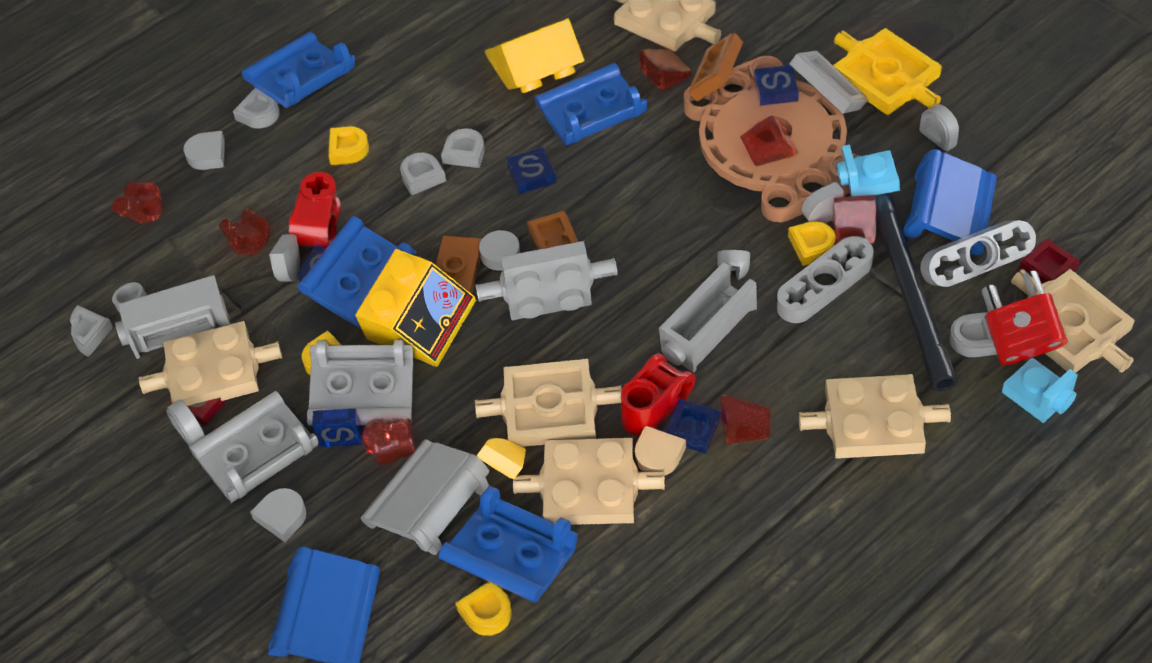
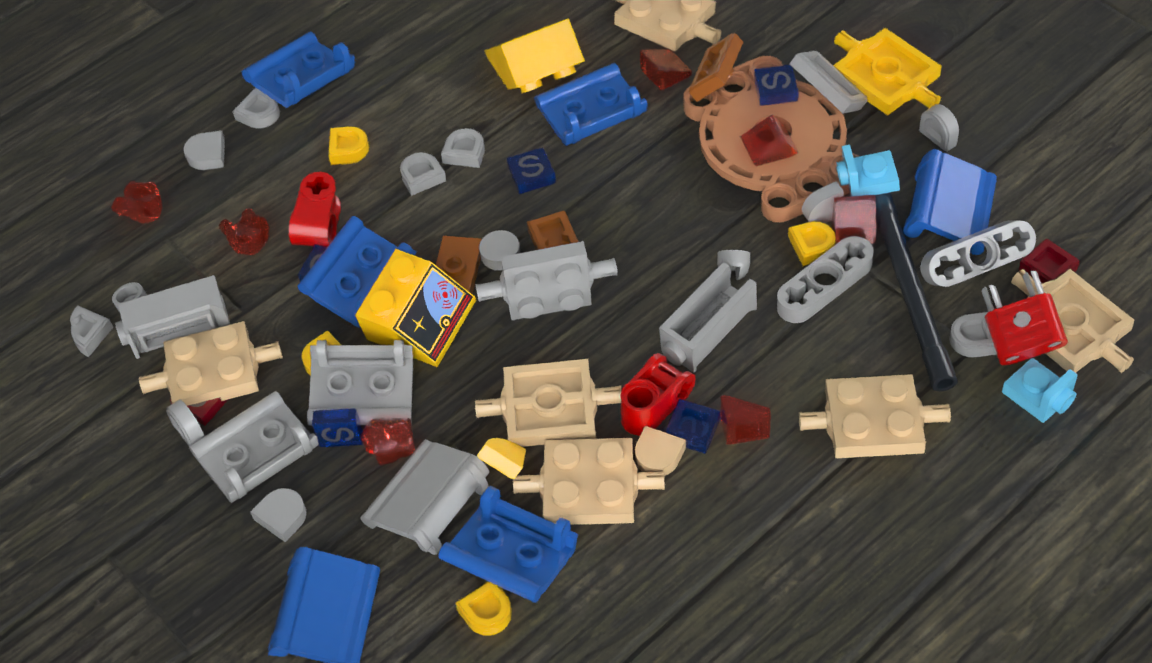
light grey tile [269,234,300,282] -> none

